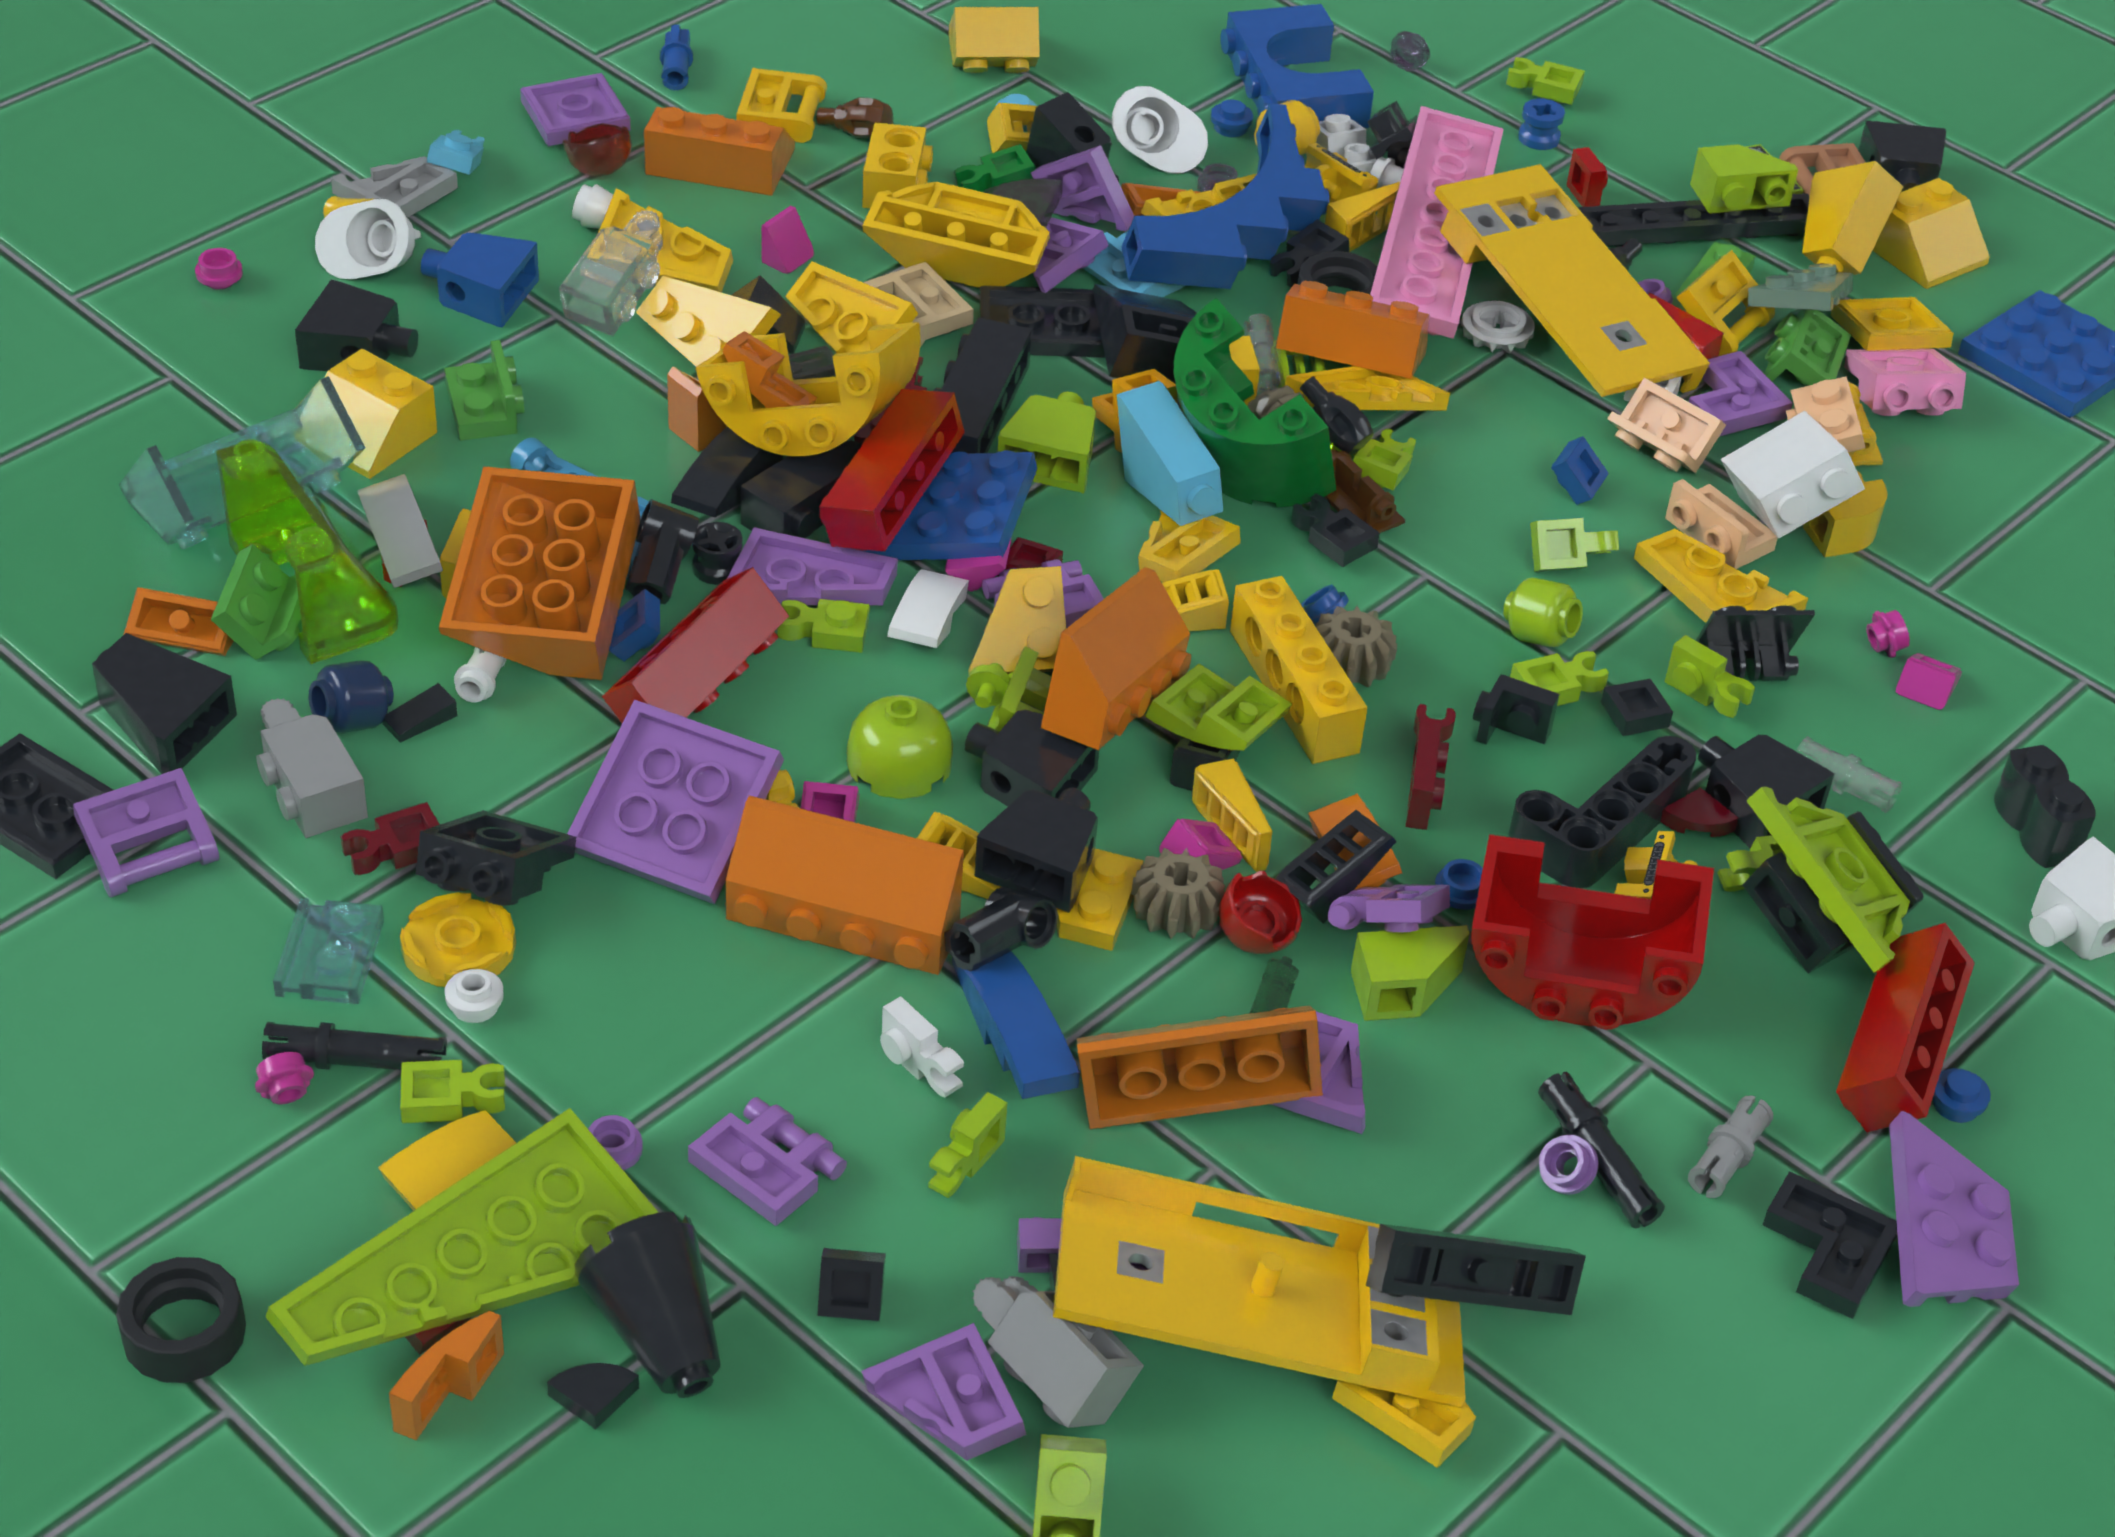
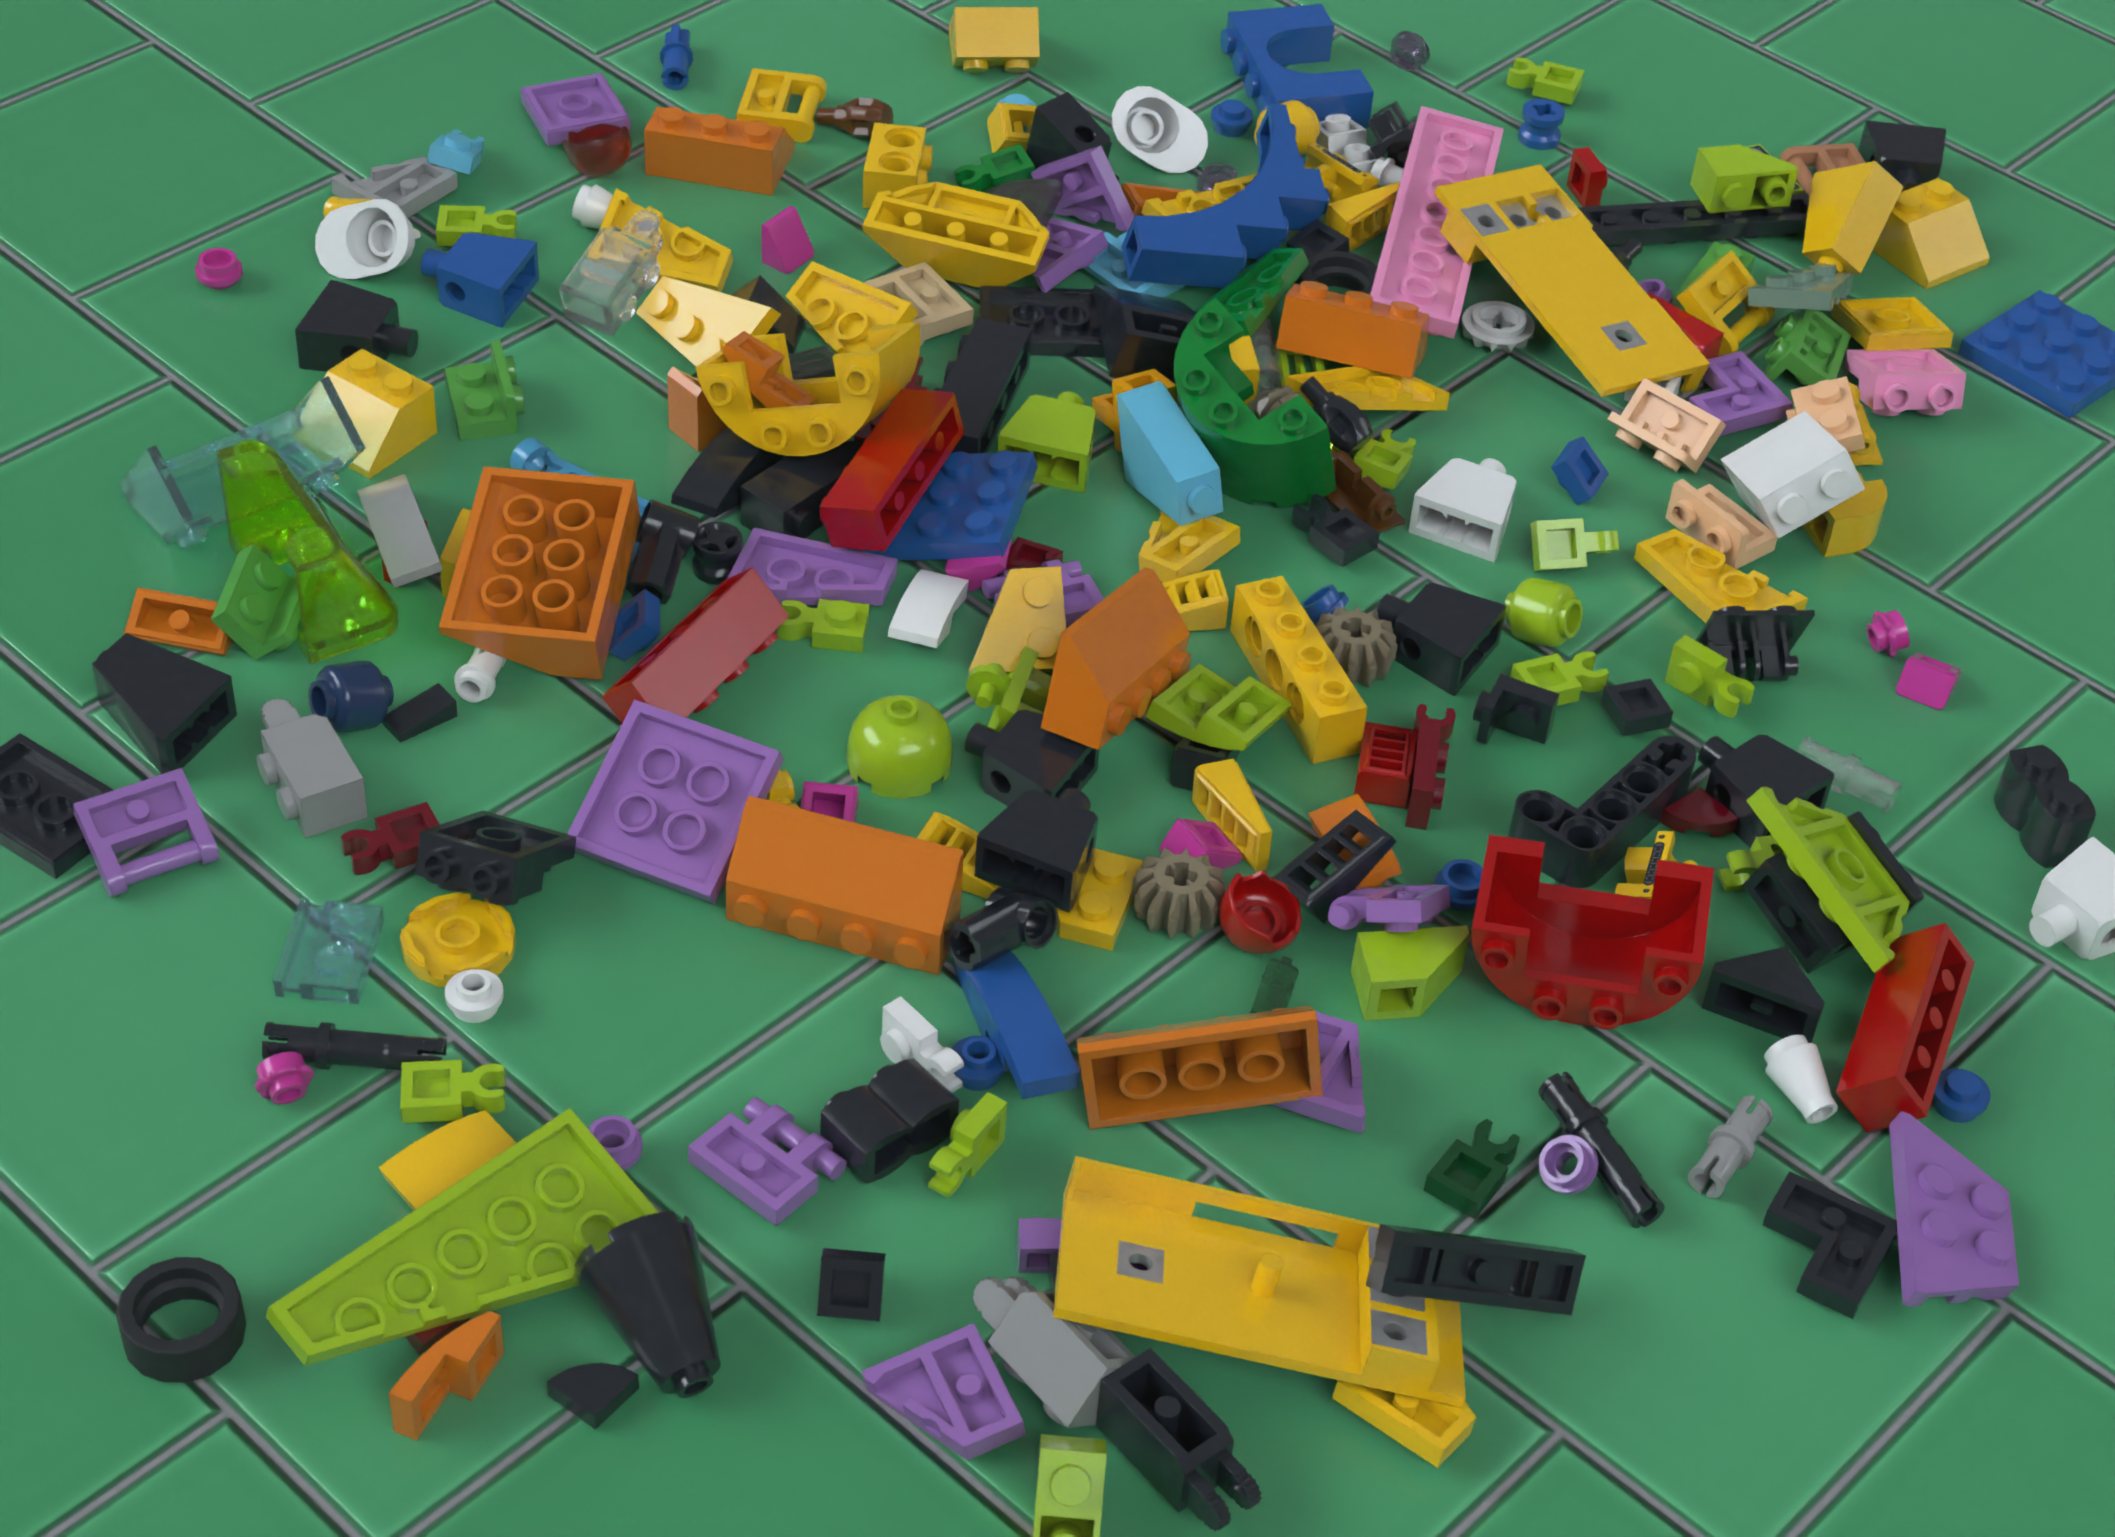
none -> lime plate [436,205,517,247]
none -> black brick [820,1058,959,1183]
none -> blue plate [952,1036,1005,1091]
none -> black hinge [1096,1348,1262,1531]
none -> green wing [1195,248,1309,337]
none -> red slope [1354,722,1416,809]
none -> black torso [1376,583,1506,696]
none -> white torso [1408,458,1517,563]
none -> dark green plate [1423,1119,1519,1219]
none -> black slope [1702,946,1825,1043]
none -> white cone [1764,1034,1838,1124]

